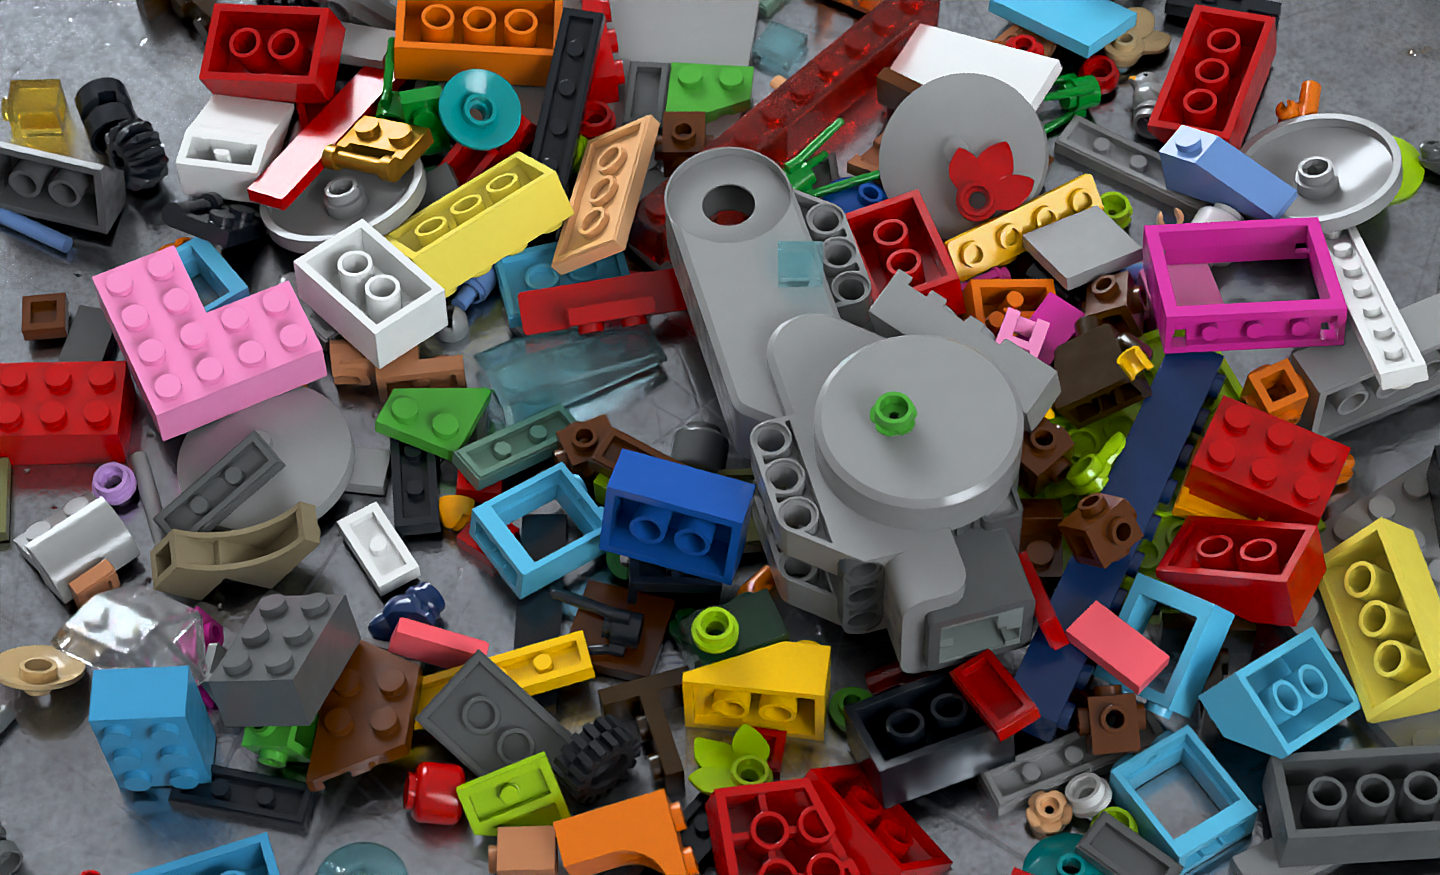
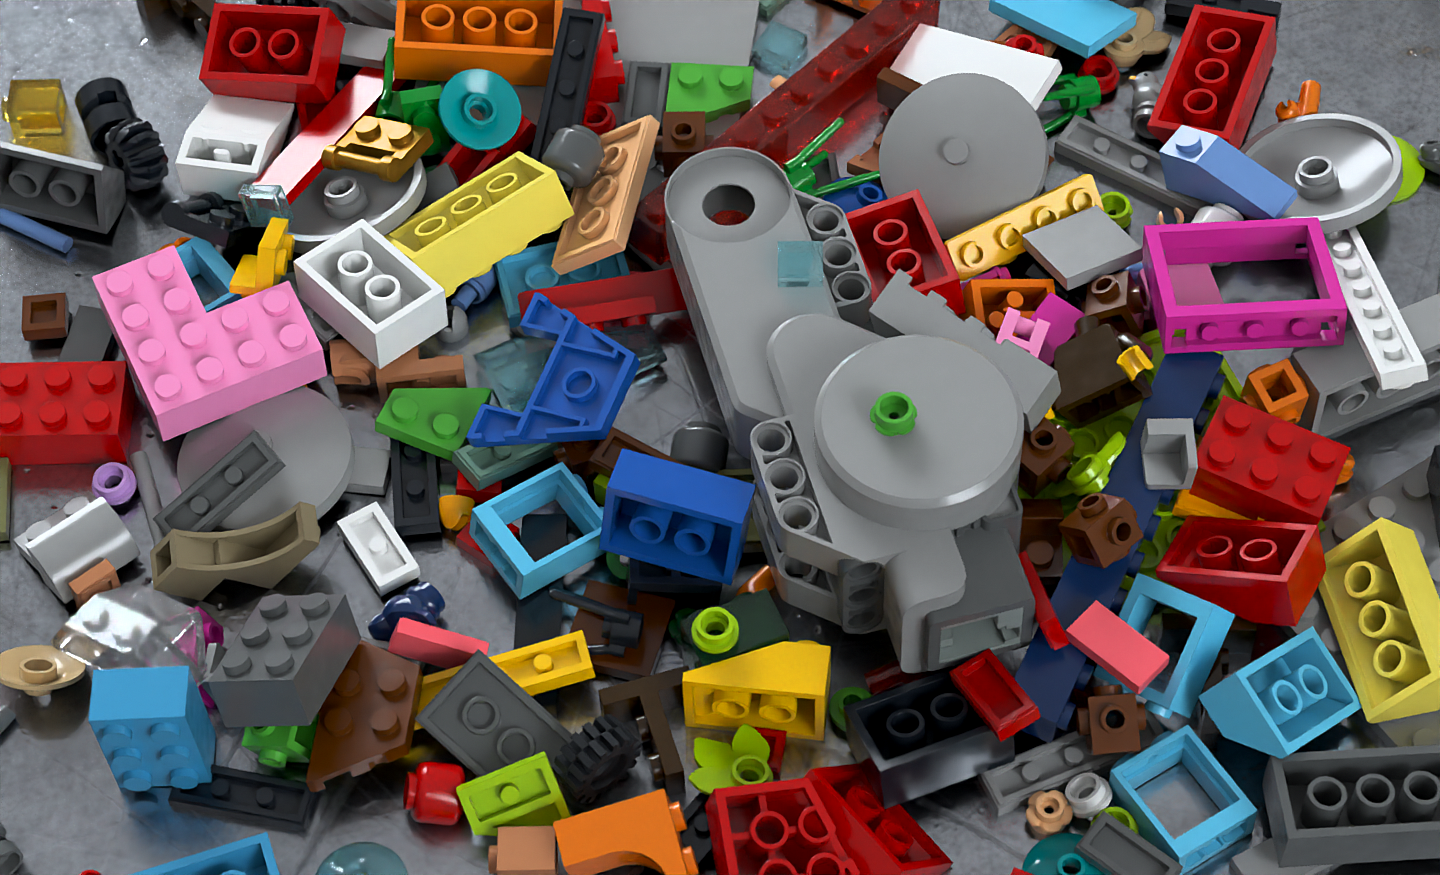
red plate [949,141,1034,222] -> none
none -> yellow bracket [229,217,295,298]
none -> clear light blue tile [238,184,294,228]
none -> blue wing [466,292,641,447]
none -> dark grey head [542,124,605,191]
none -> light grey panel [1140,418,1198,490]

